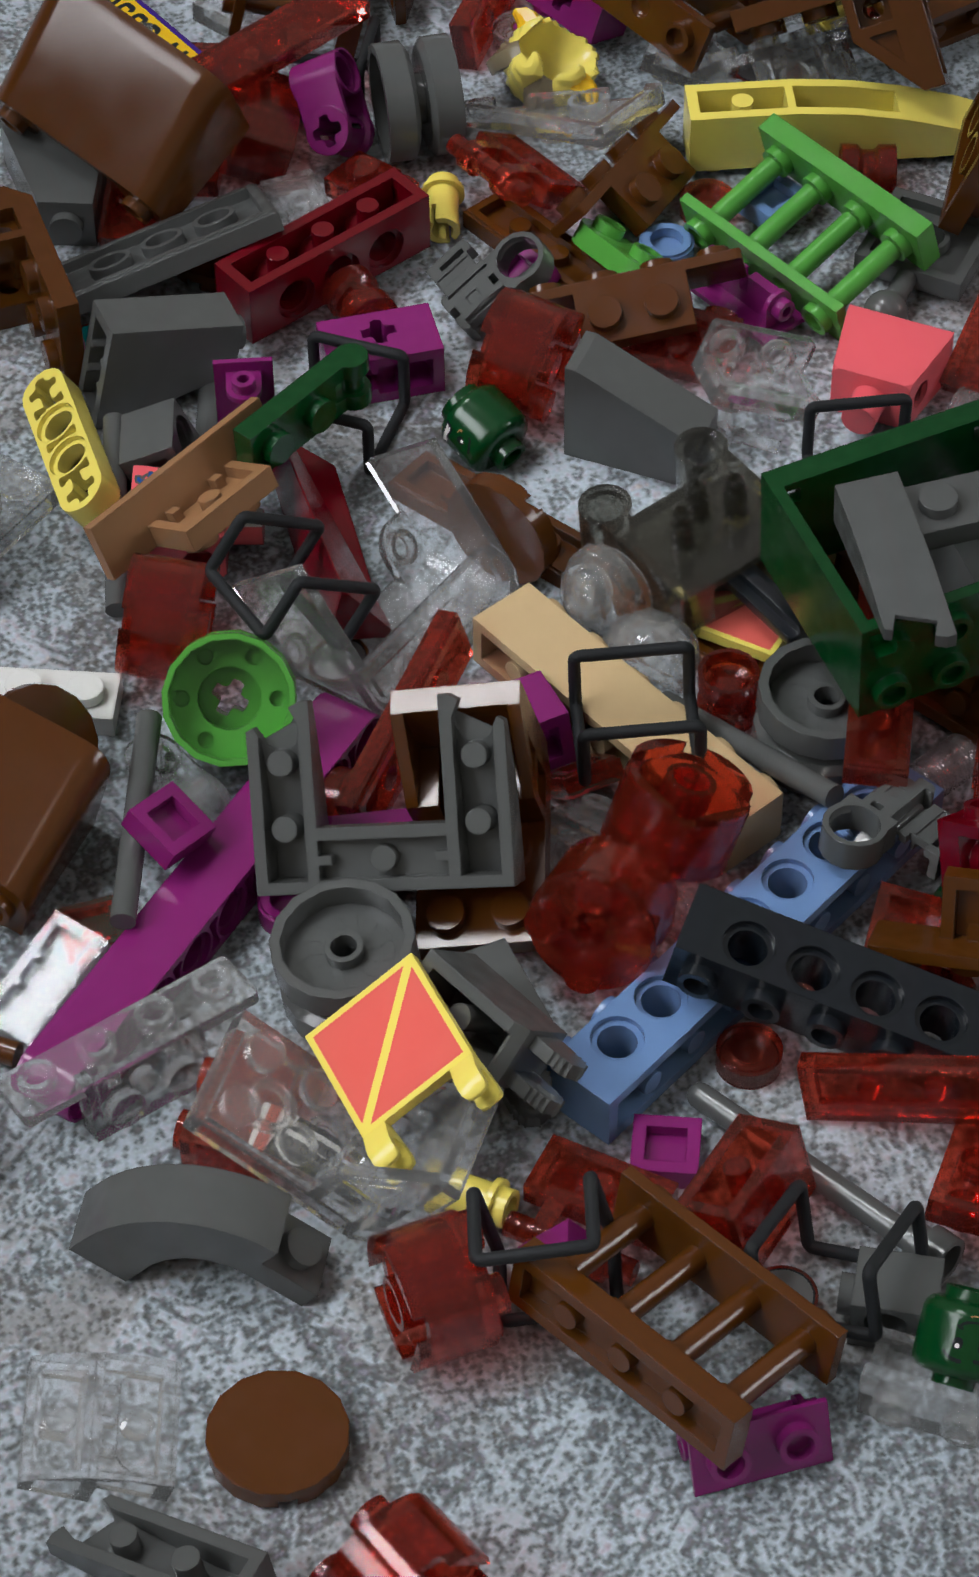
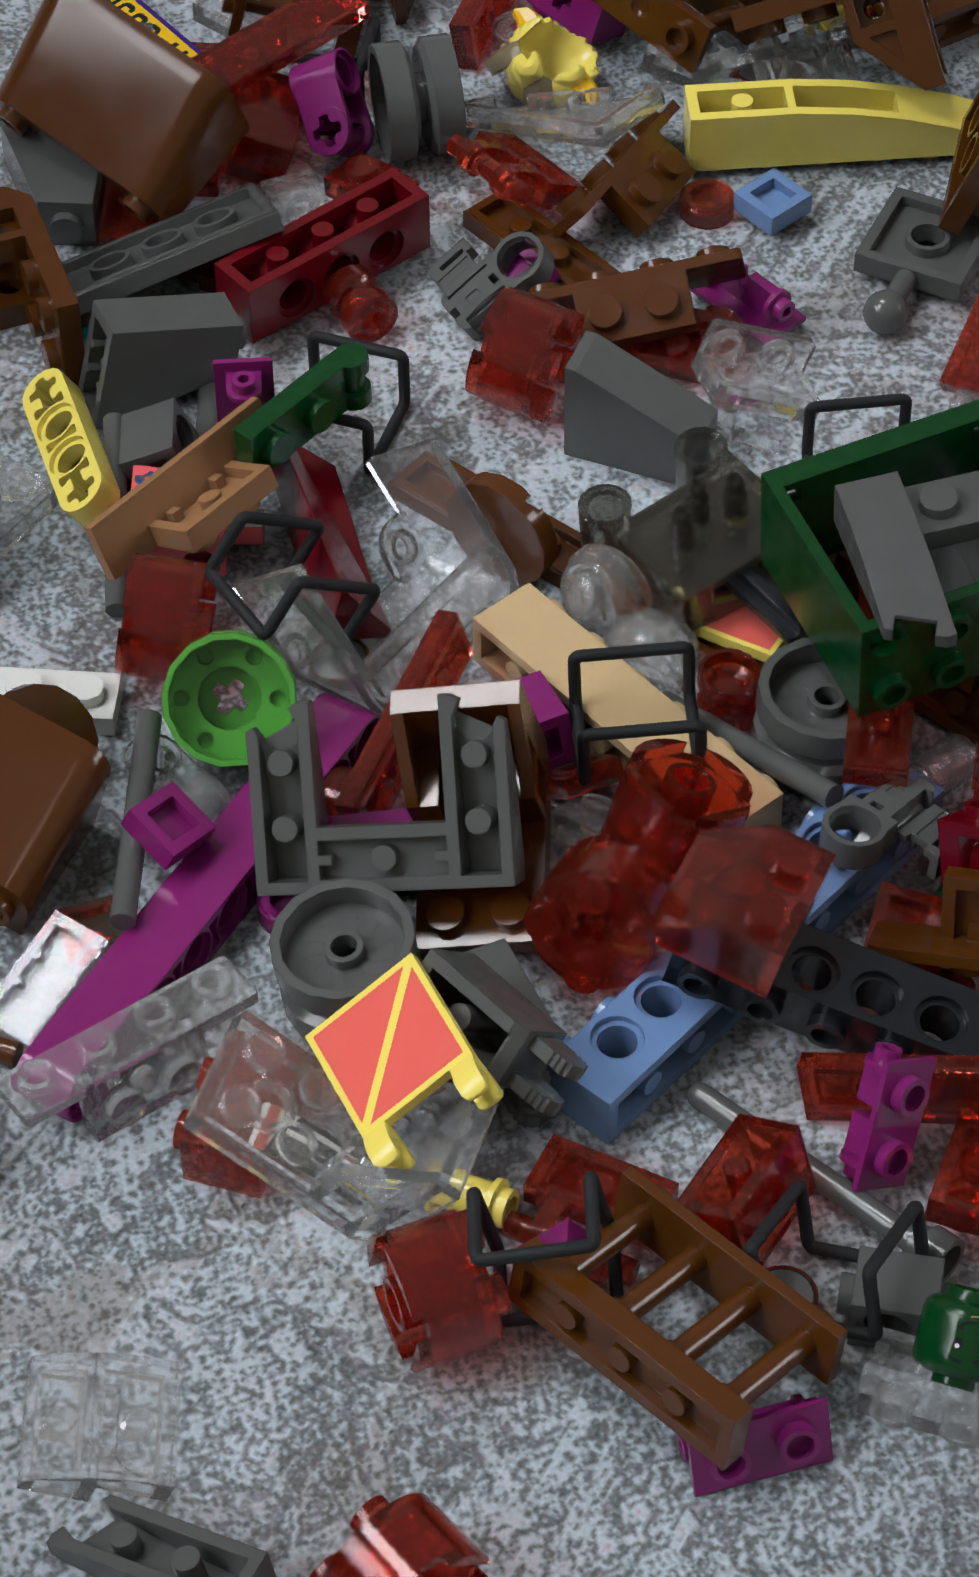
dark grey arch [69,1164,332,1306] -> none
reddish brown tile [205,1370,350,1508] -> none
magenta brick [316,303,445,404] -> none
light yellow pin [421,171,465,243] -> none
dark green head [441,384,528,471] -> none
bright green plate [571,214,663,274] -> none
magenta tile [630,1113,702,1190] -> none
medium blue tile [639,223,695,261] -> none
bright green fence [679,113,940,341] -> none
clear red tile [715,1022,783,1090] -> none
coral torso [830,304,954,434] -> none
clear red wheel [838,143,897,194] -> none
none -> clear red slope [642,825,836,998]
none -> magenta hinge [839,1042,937,1192]

